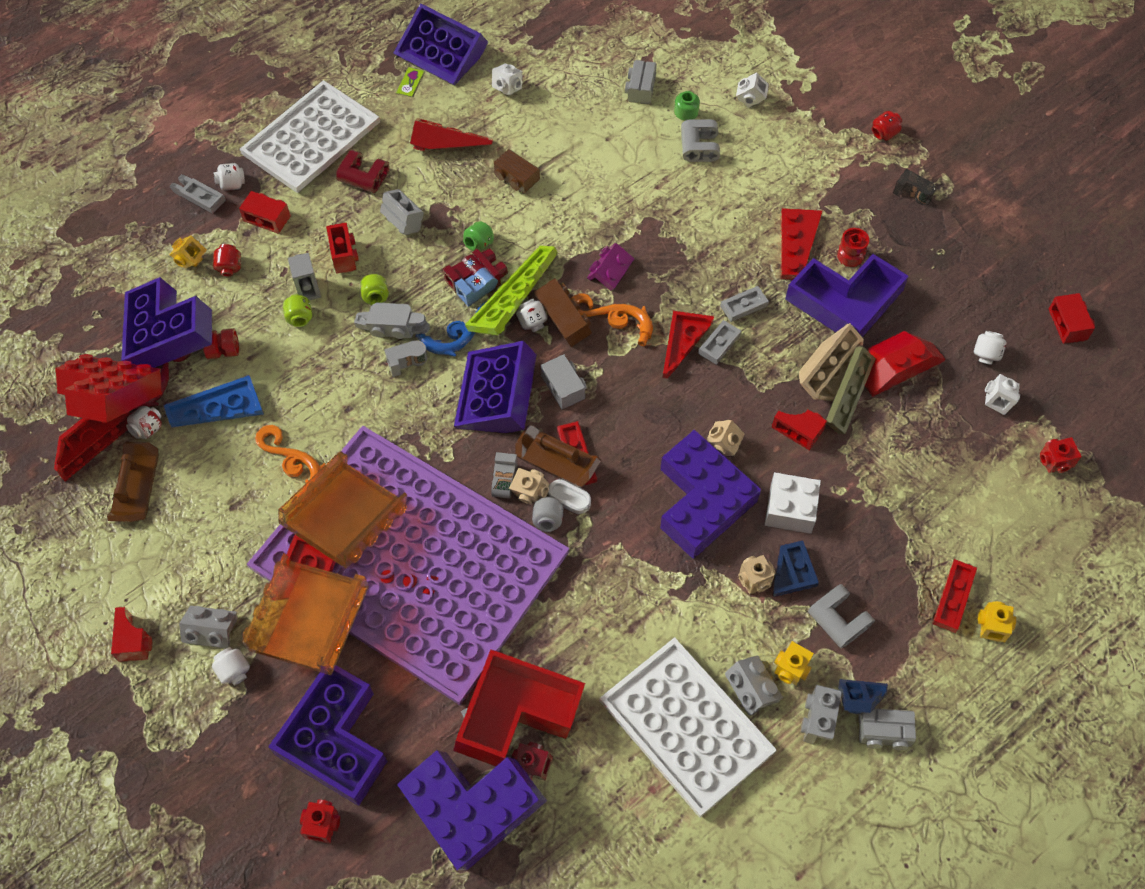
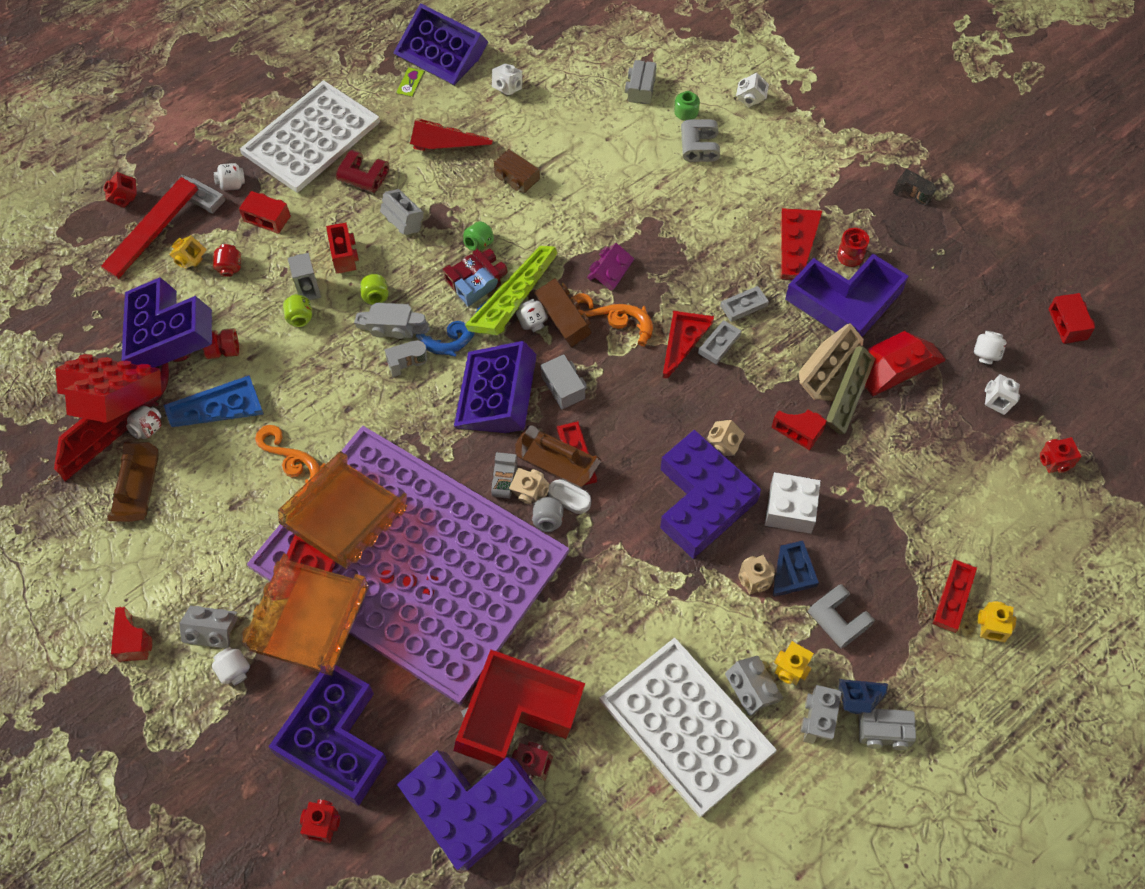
red head [871,111,902,141] -> none
none -> red tile [101,177,199,279]
none -> red brick [103,172,137,208]

